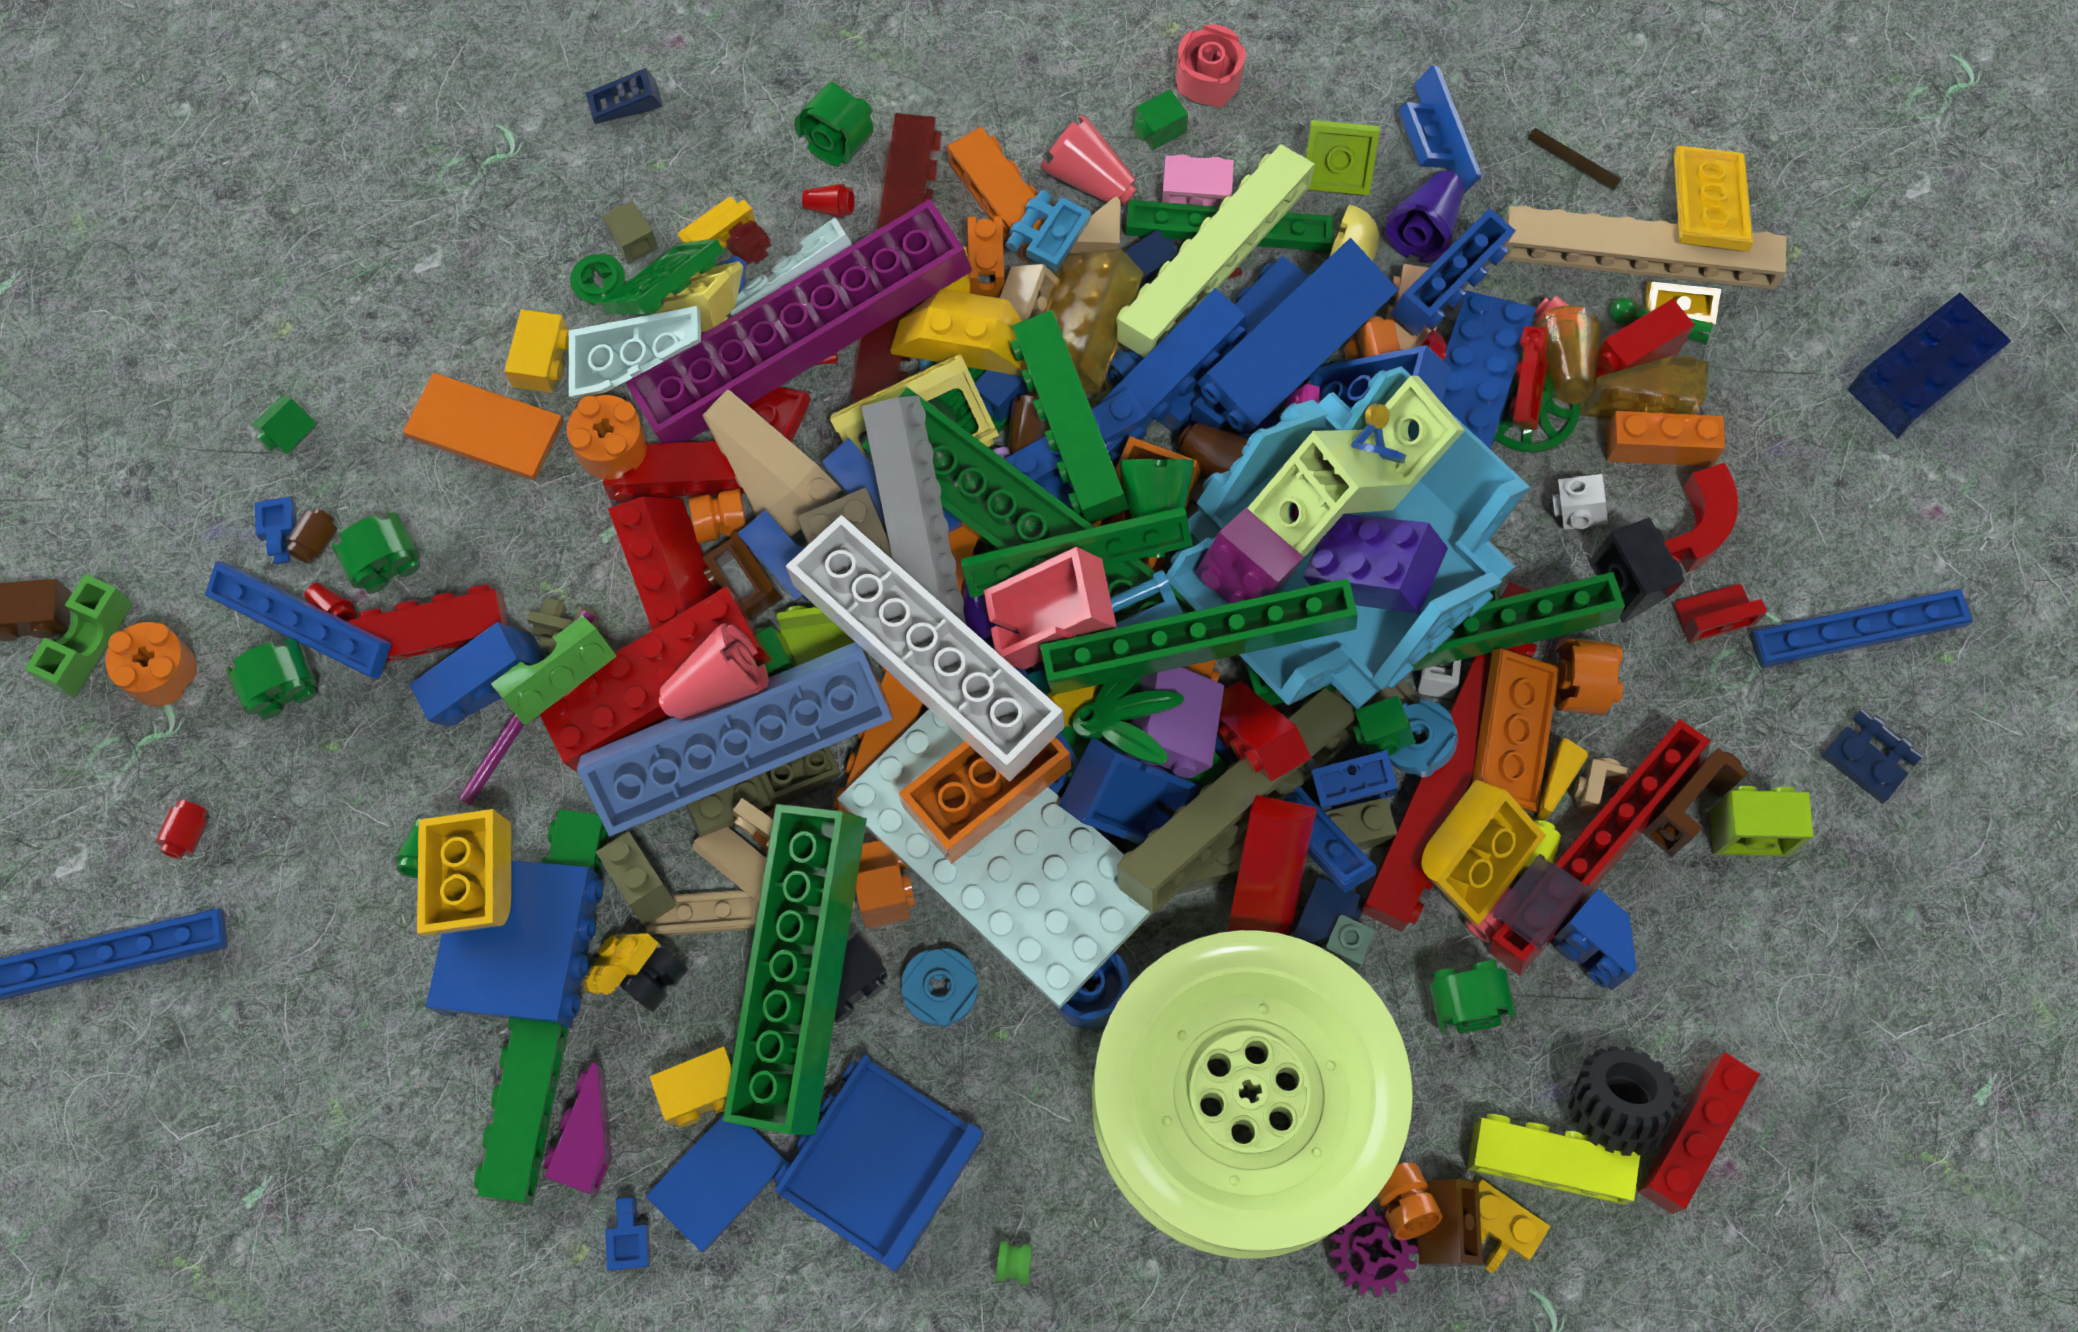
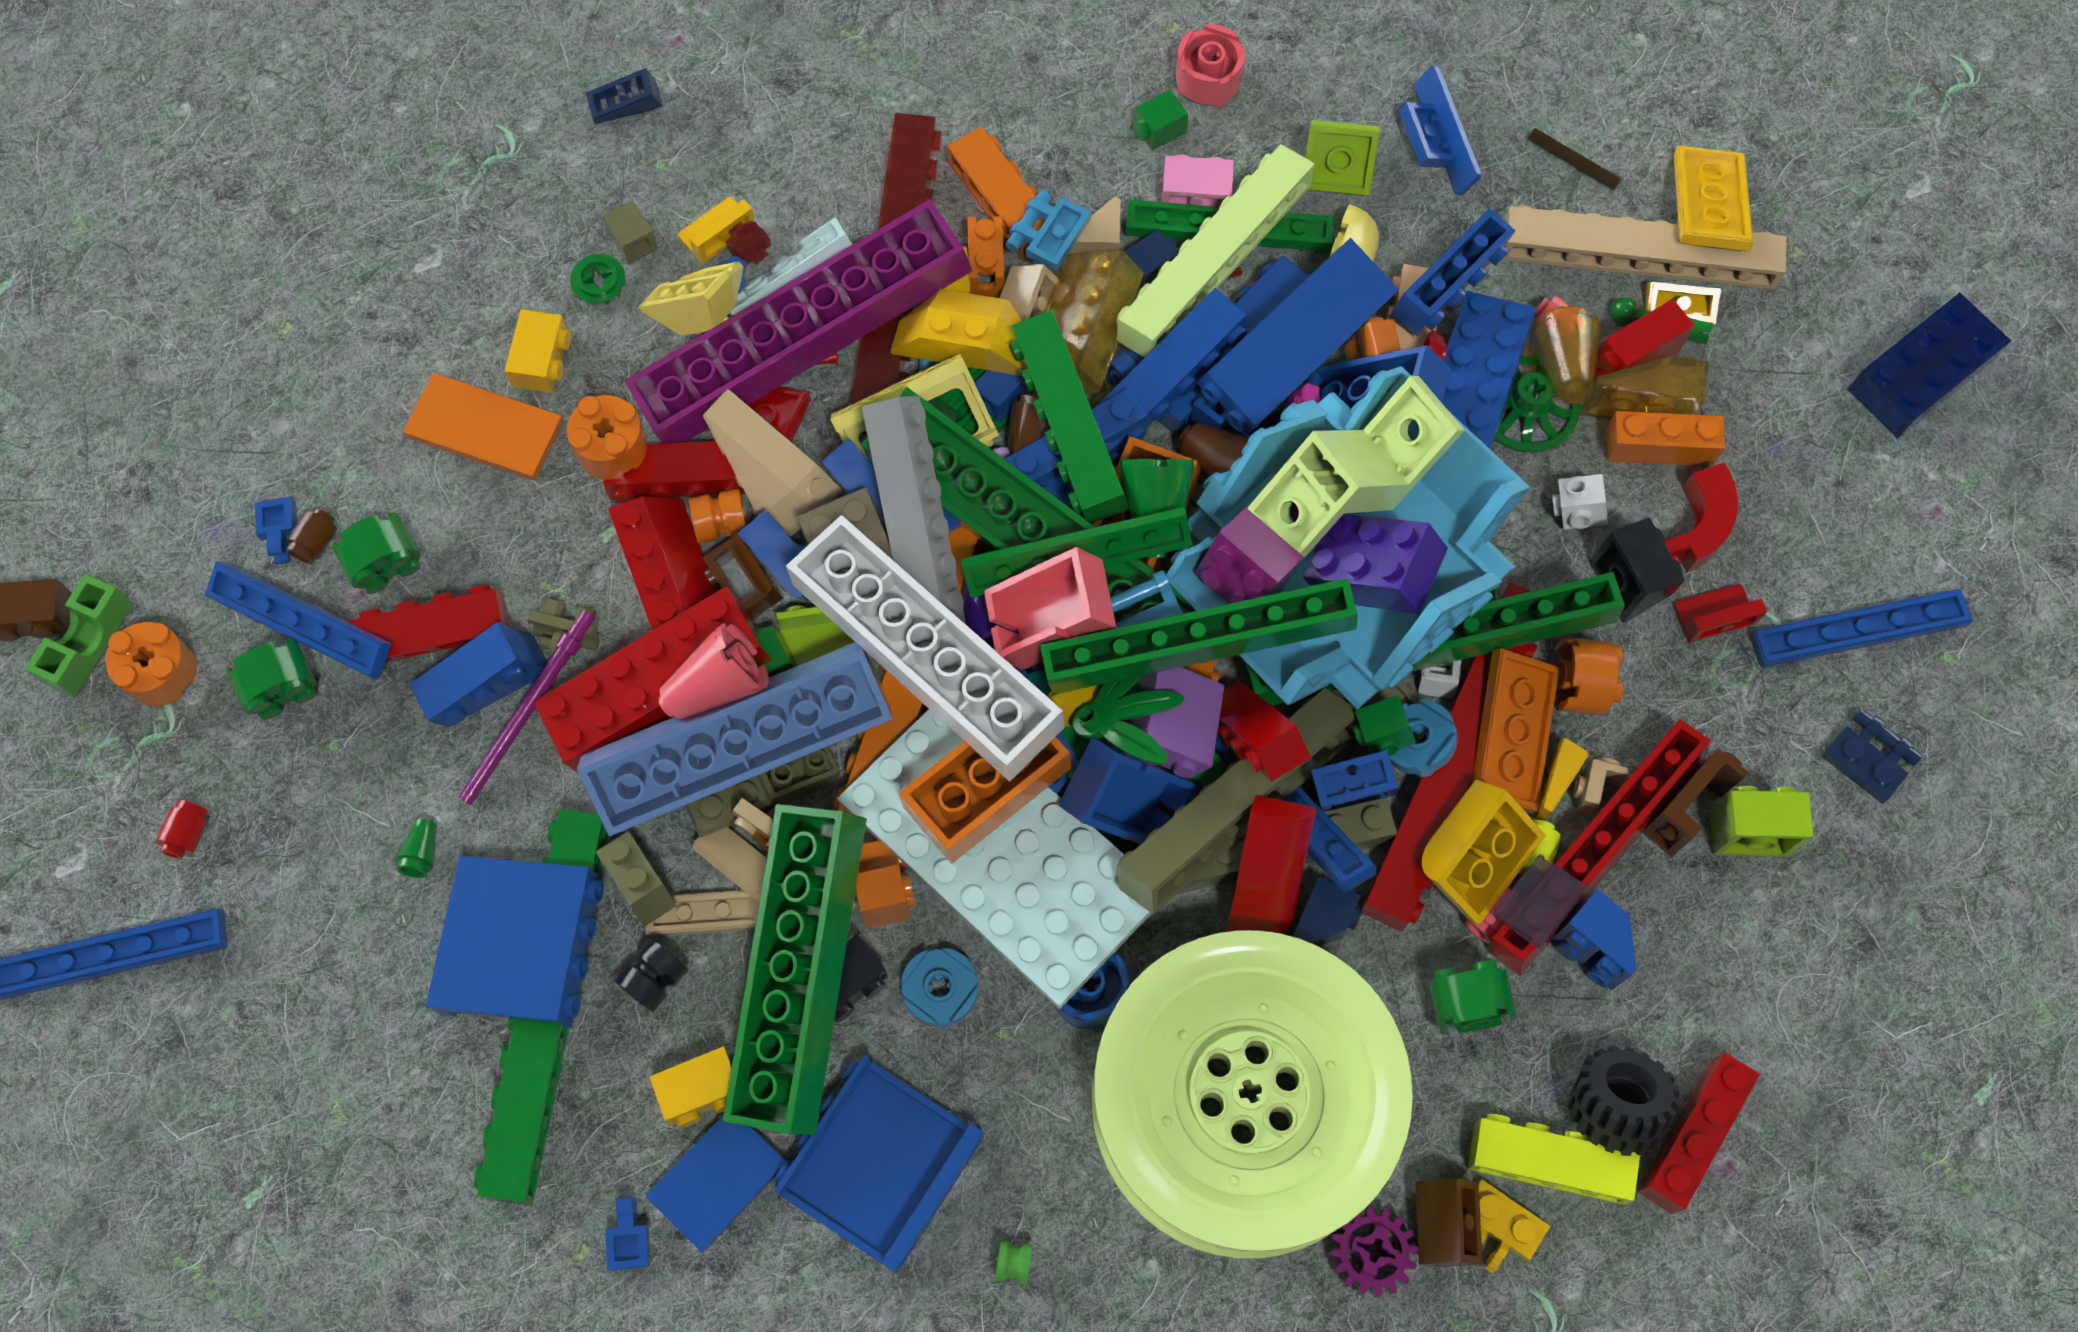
green brick [251,395,317,454] -> none
red cone [304,582,357,622] -> none
yellow brick [417,809,511,936] -> none
bright green arch [491,616,617,726] -> none
magenta slope [544,1063,612,1197] -> none
light aqua wedge [569,306,701,399] -> none
yellow hinge [582,934,659,995] -> none
green plate [599,239,725,316] -> none
green brick [794,82,874,166] -> none
red cone [802,184,855,218] -> none
coral cone [1041,114,1137,206] -> none
sand green bracket [1325,915,1376,971] -> none
blue piece [1351,404,1406,463] -> none
orange wheel [1376,1162,1443,1240] -> none
dark purple cone [1385,171,1465,263] -> none
red hinge [1510,326,1550,430] -> none

